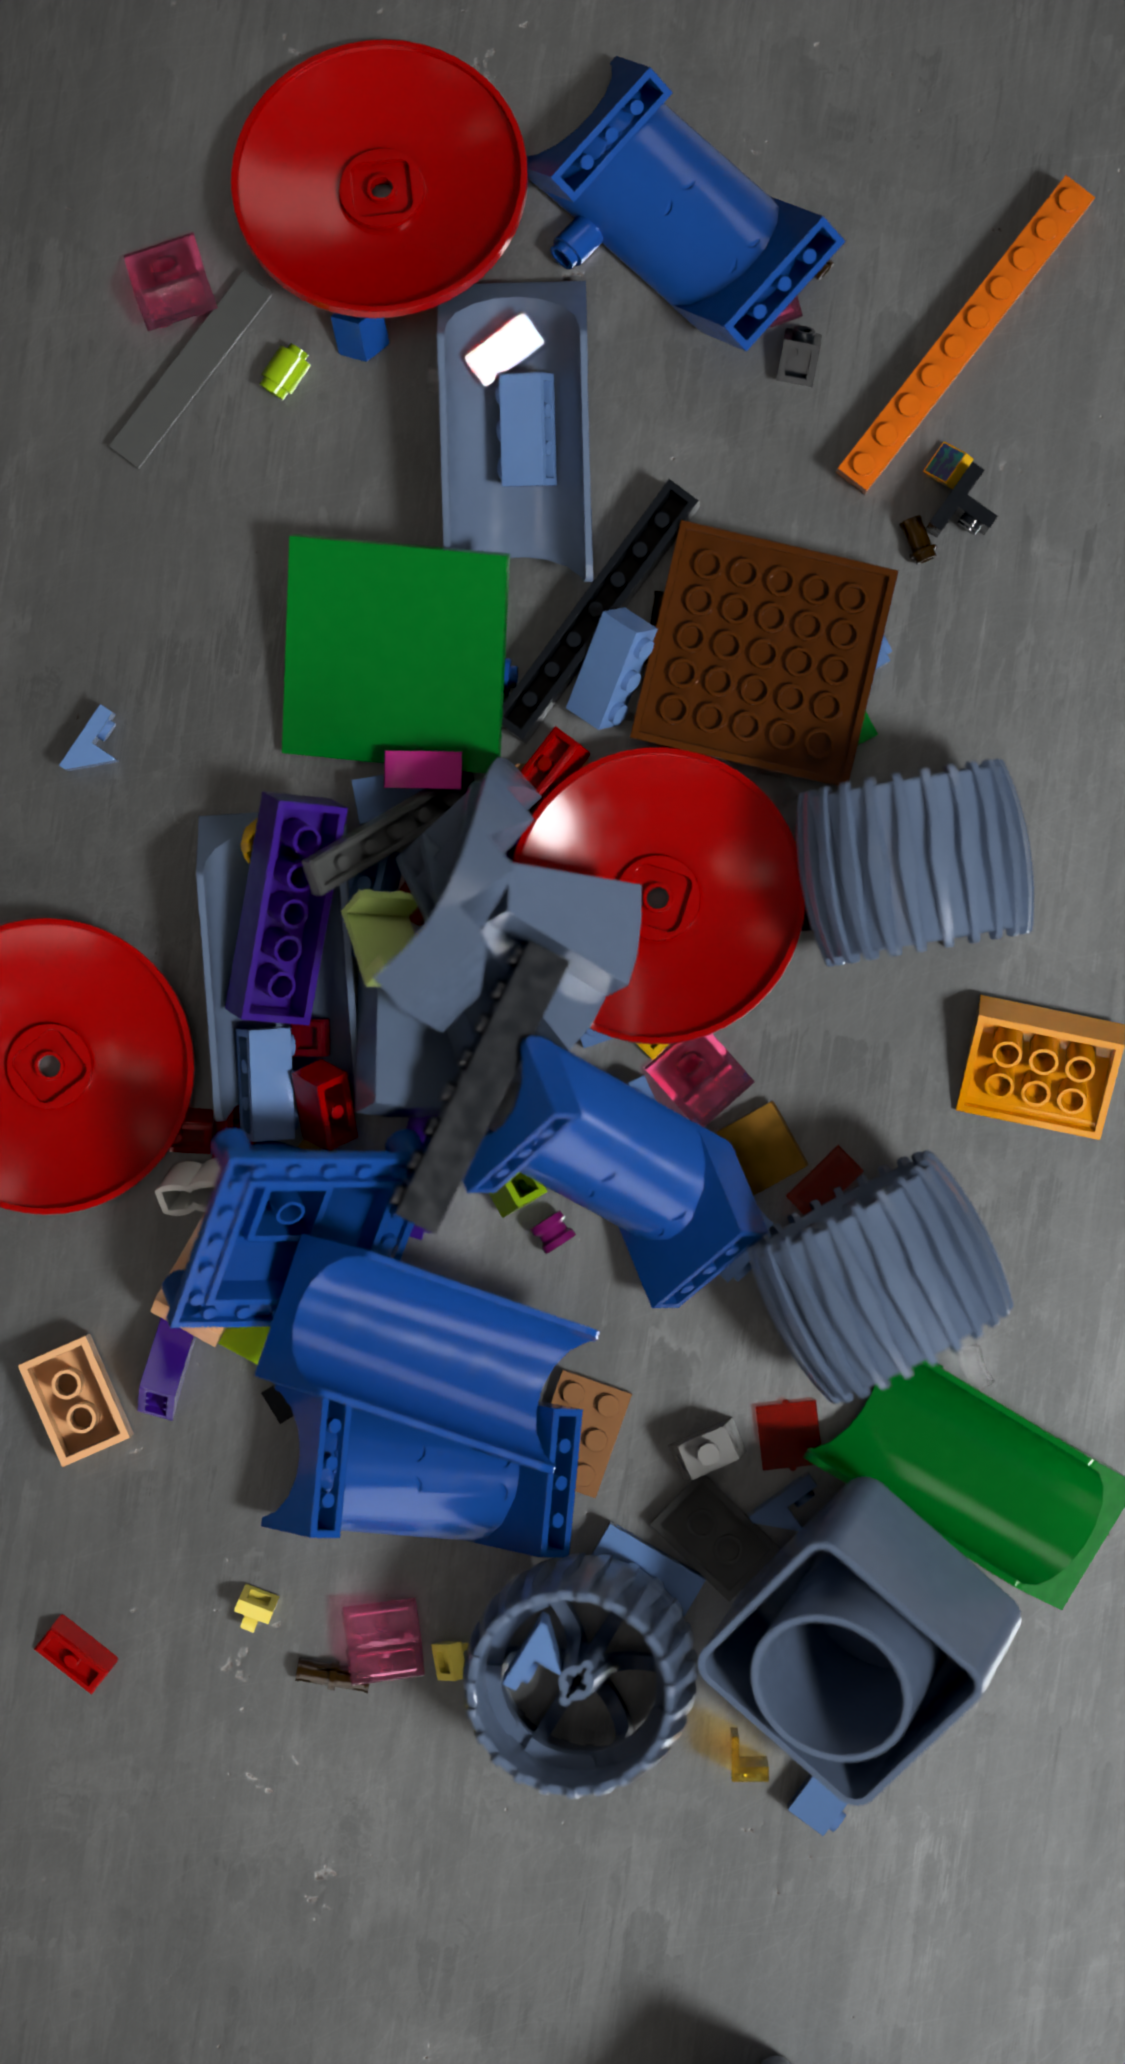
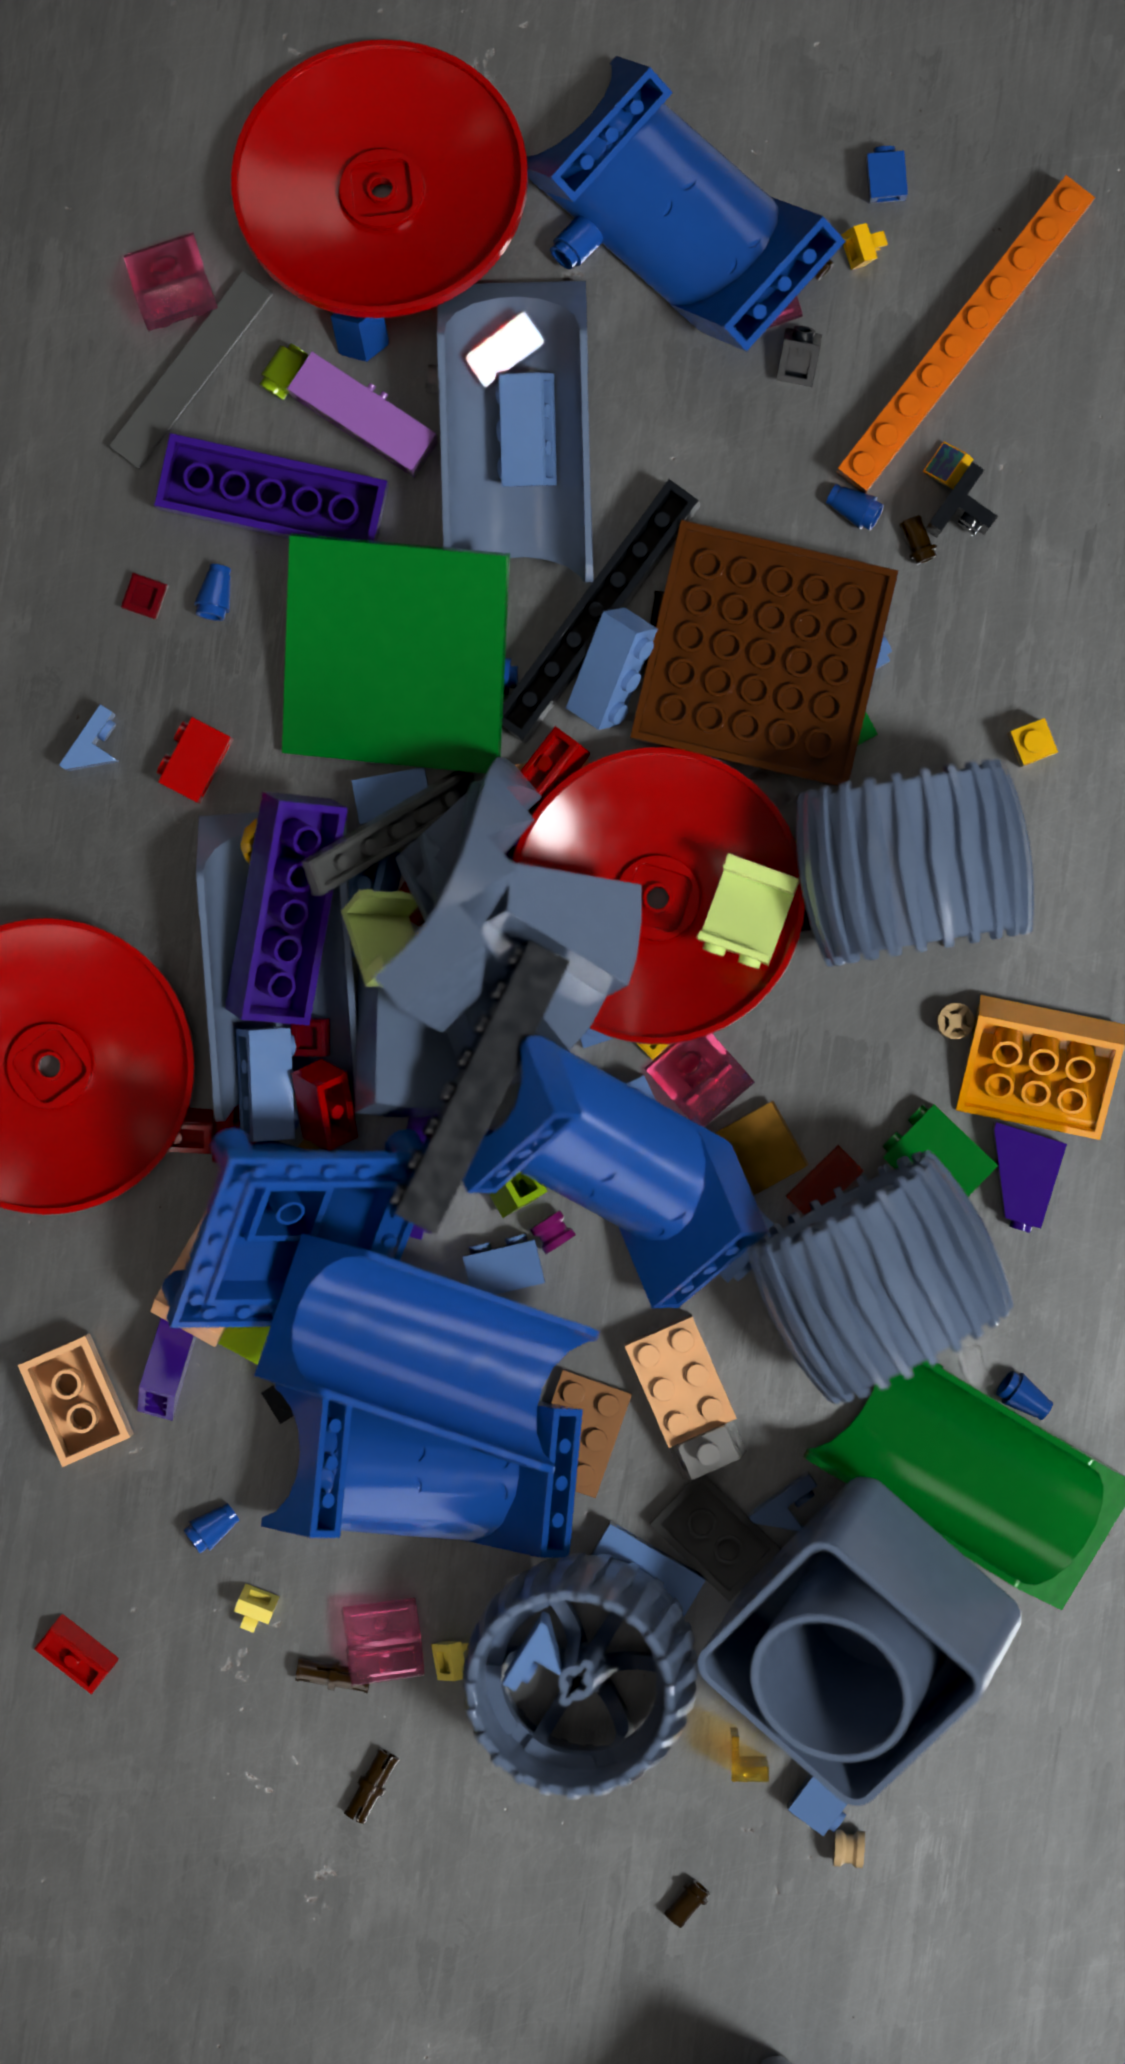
white brick [154,1158,220,1216] -> none
dark pink slope [383,751,462,790] -> none
clear red piece [756,1399,821,1471] -> none
none -> dark red tile [121,573,168,620]
none -> dark purple brick [154,433,389,541]
none -> red brick [156,717,234,804]
none -> blue cone [183,1503,240,1554]
none -> blue cone [194,564,231,621]
none -> medium lavender brick [287,352,439,479]
none -> dark brown pin [344,1748,400,1824]
none -> medium blue brick [463,1233,545,1295]
none -> light nougat brick [624,1314,737,1448]
none -> dark brown pin [664,1880,710,1928]
none -> yellowish green panel [697,854,799,969]
none -> blue cone [826,484,884,530]
none -> tan wheel [833,1829,865,1868]
none -> yellow tile [841,223,888,270]
none -> blue brick [866,146,908,204]
none -> green brick [881,1104,998,1197]
none -> tan wheel [936,1003,974,1039]
none -> dark purple slope [992,1122,1067,1233]
none -> blue cone [996,1371,1053,1420]
none -> yellow brick [1007,718,1058,768]

